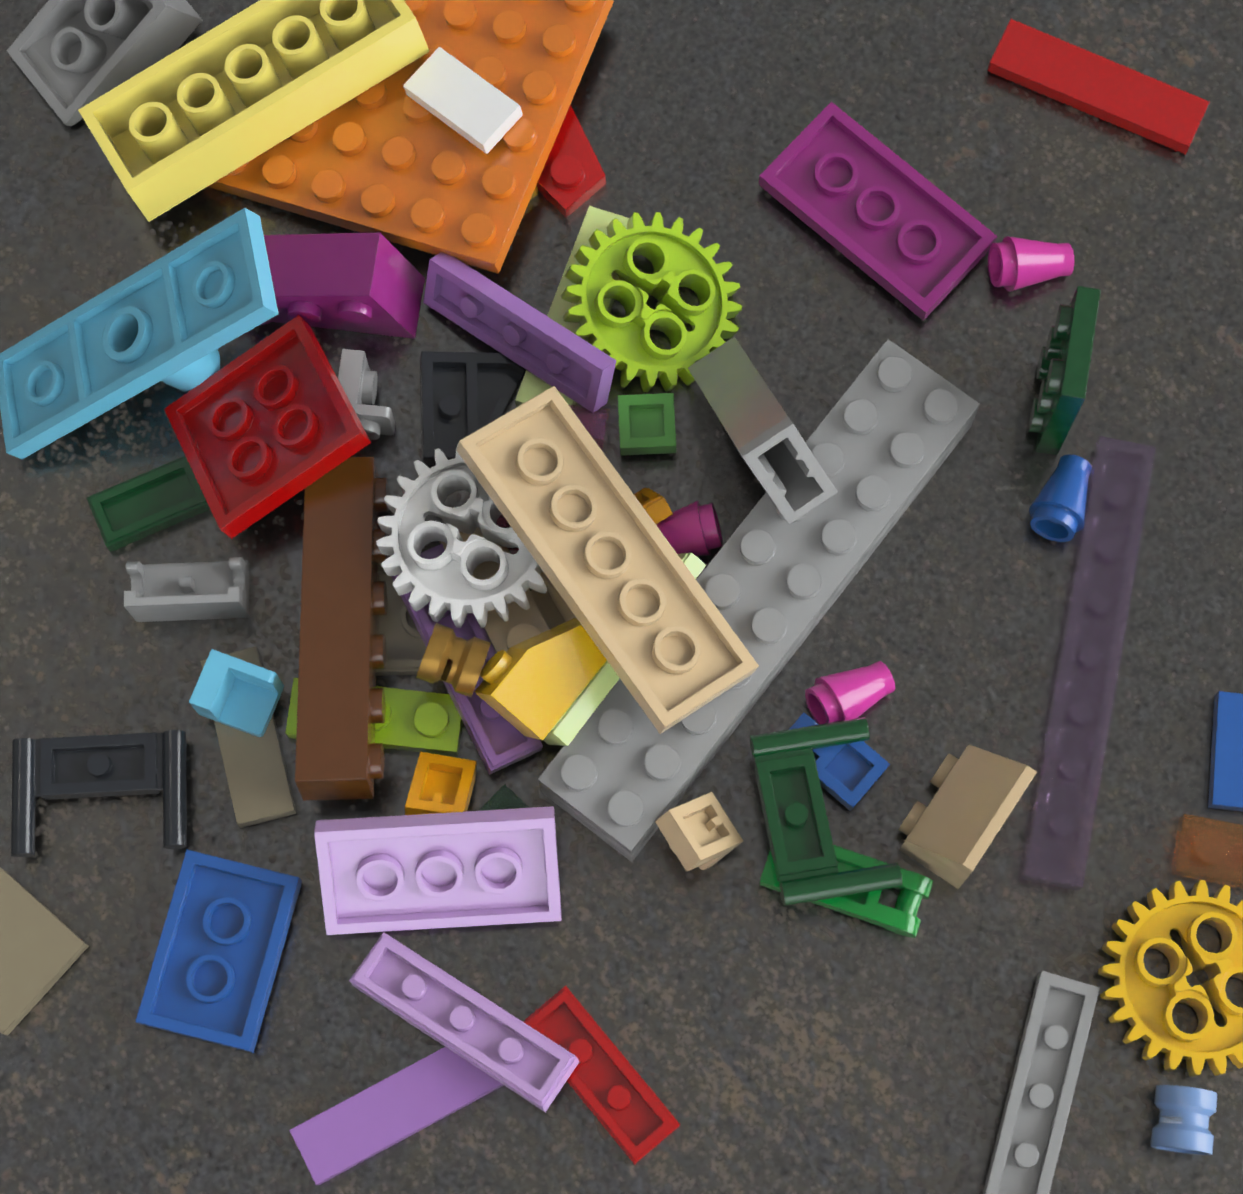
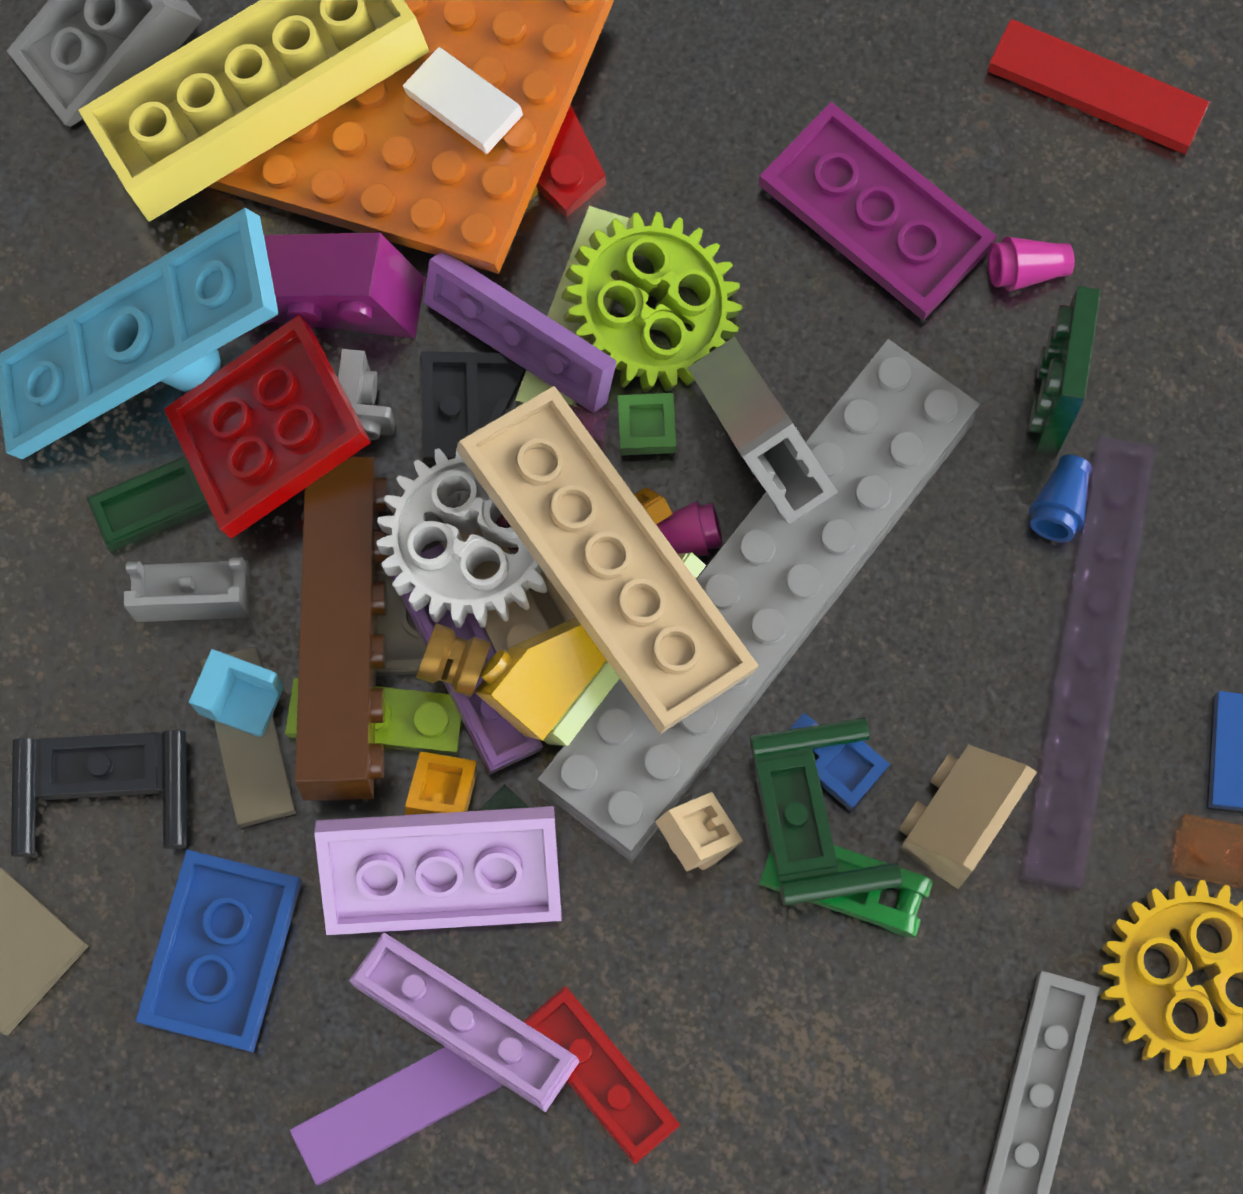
dark pink cone [805,661,895,724] -> none
medium blue wheel [1150,1085,1218,1155] -> none

